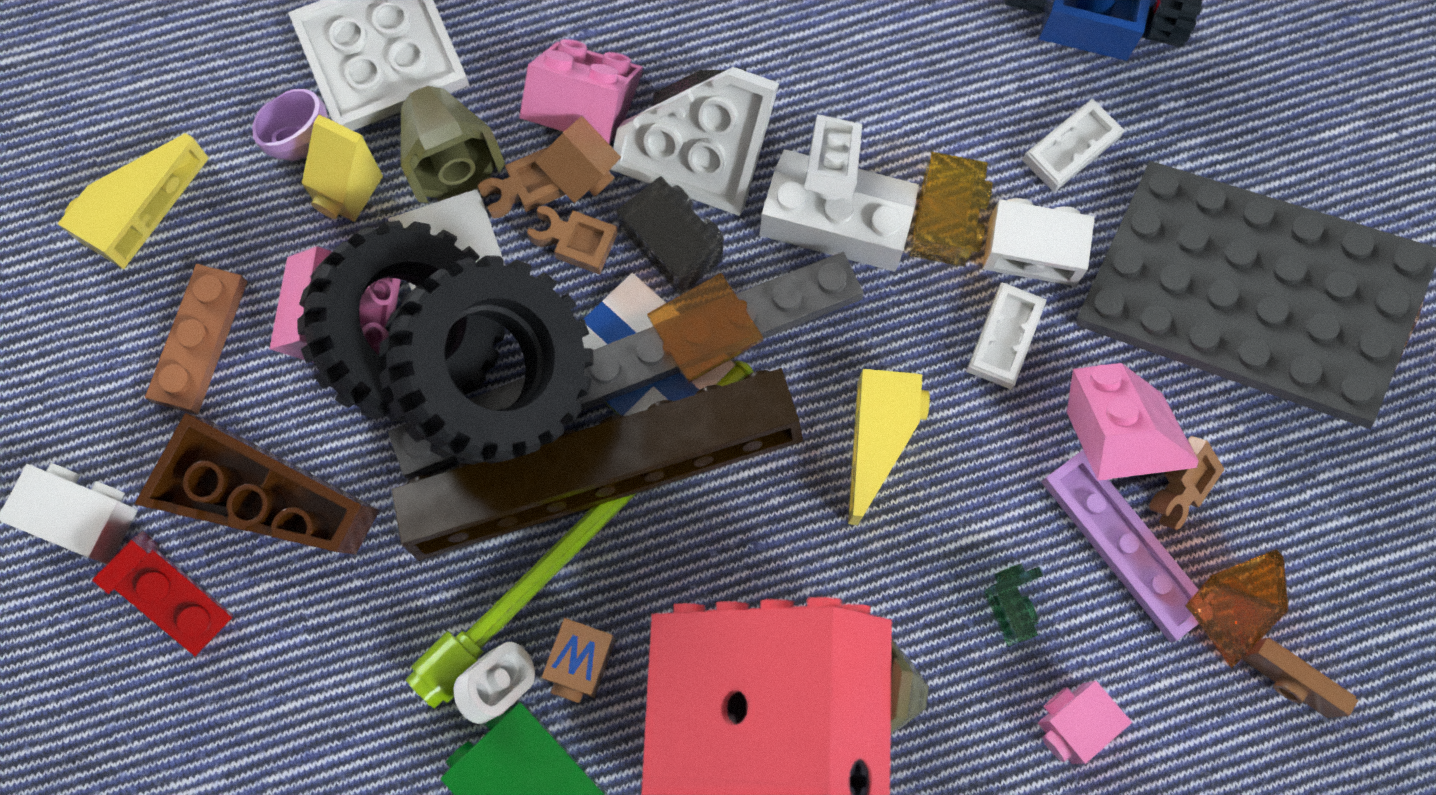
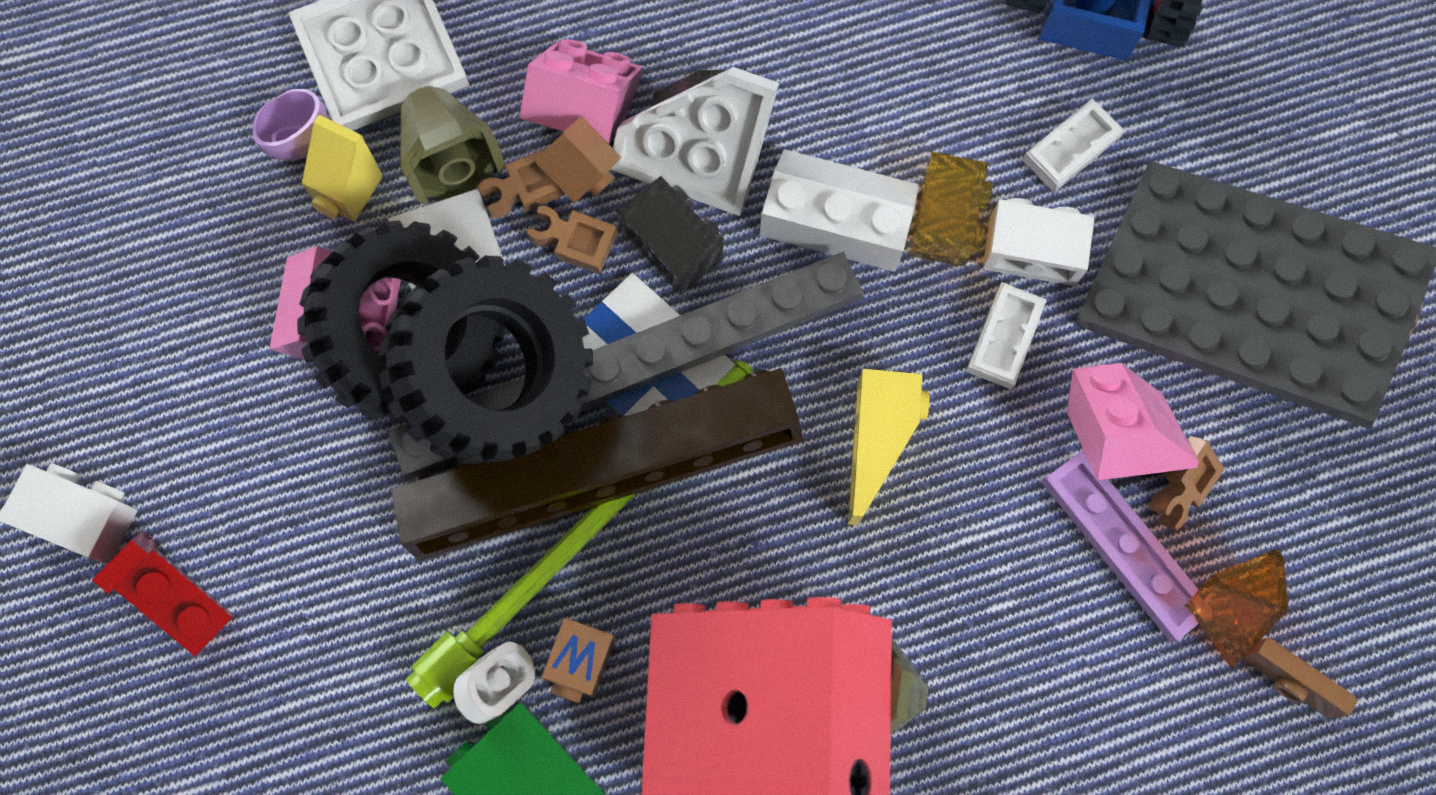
light yellow slope [58,133,209,269] -> none
reddish brown wedge [134,413,380,555] -> none
nougat plate [145,264,247,415] -> none
clear orange piece [647,273,763,383] -> none
white plate [803,114,862,200] -> none
clear green bracket [984,563,1044,647] -> none
bright pink brick [1038,681,1132,764] -> none

